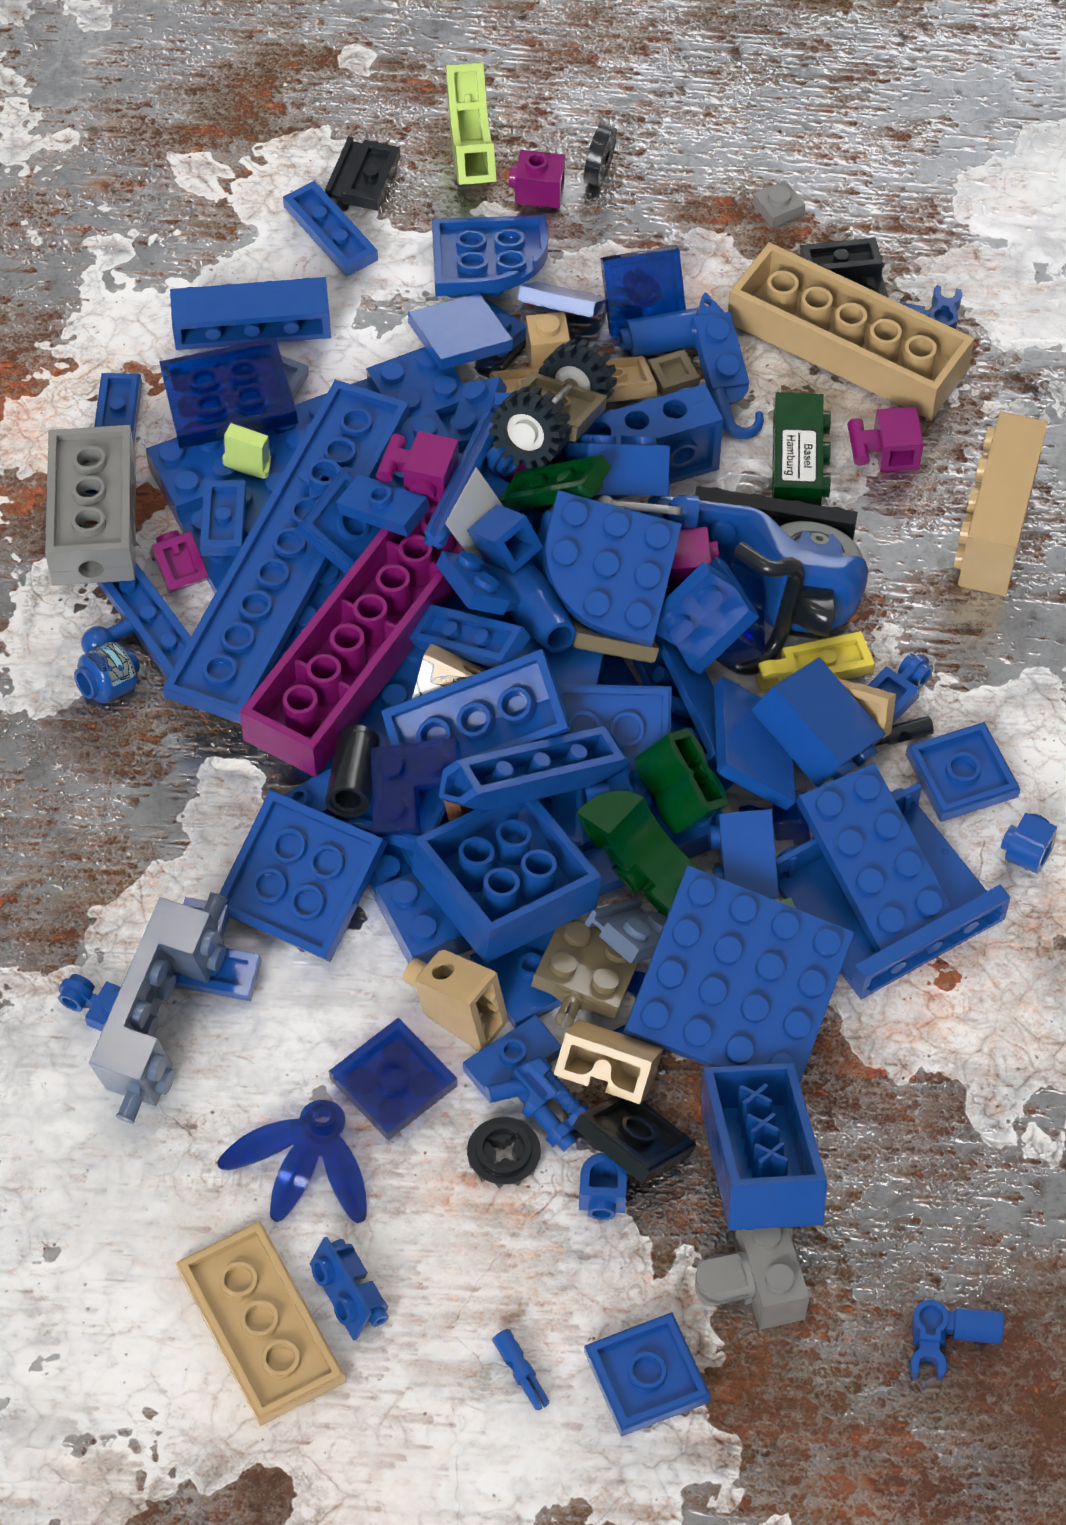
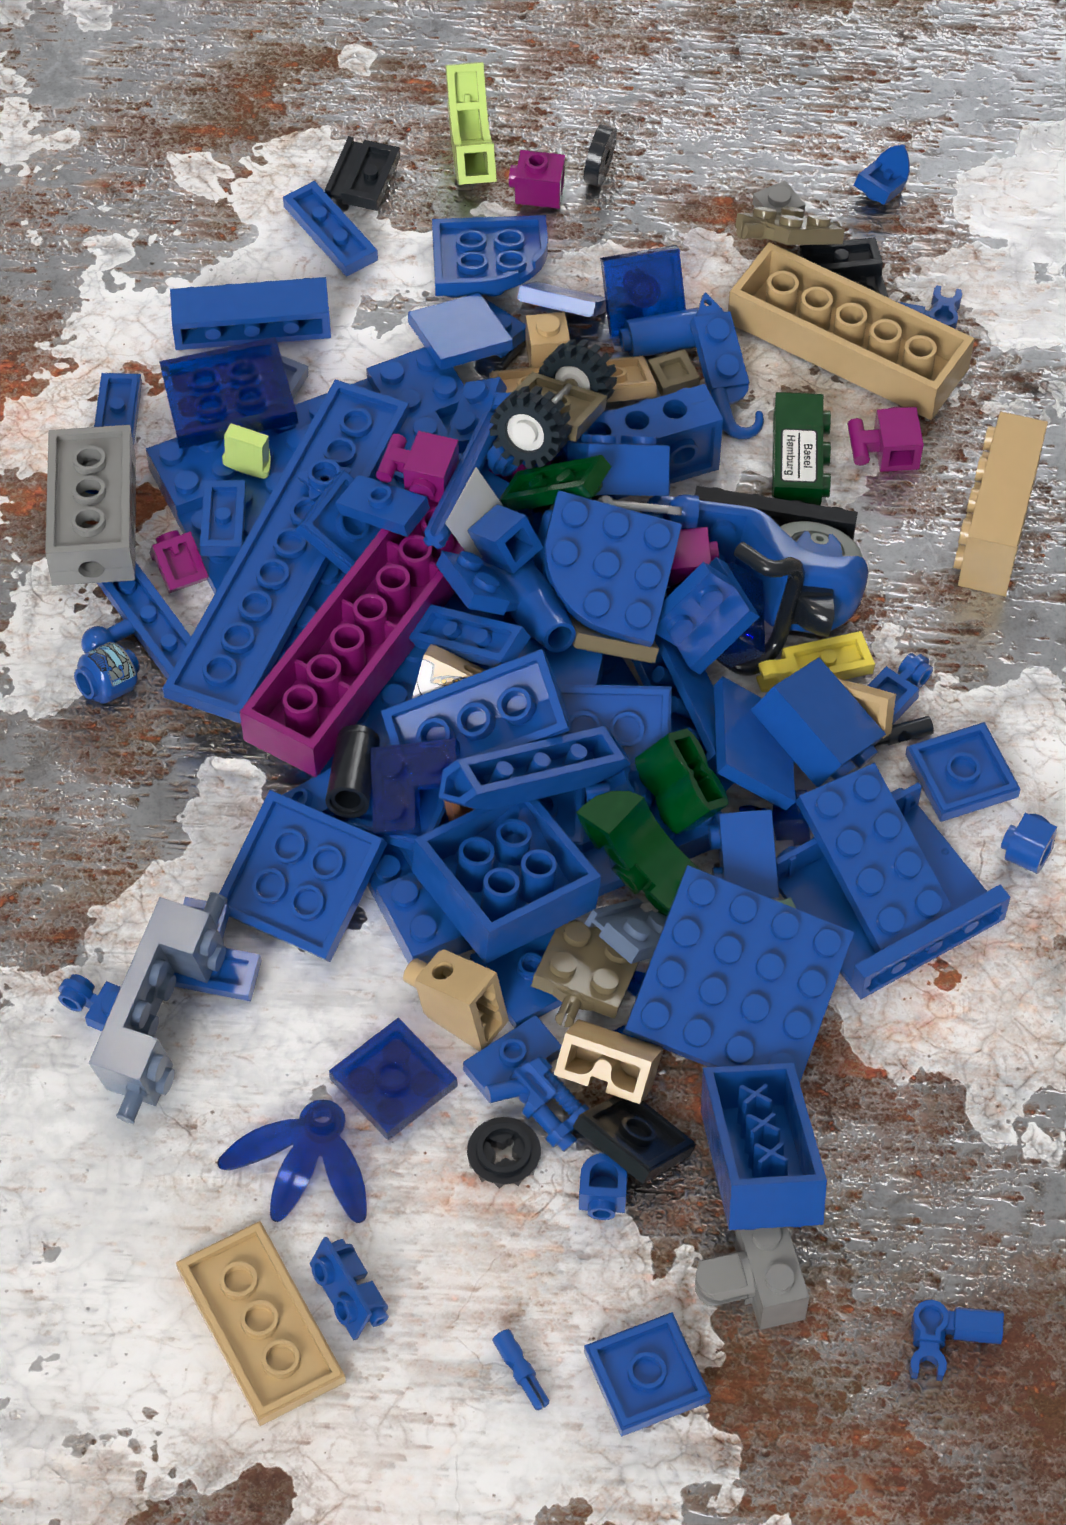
none -> dark tan plate [735,207,845,245]
none -> blue plate [853,144,910,205]

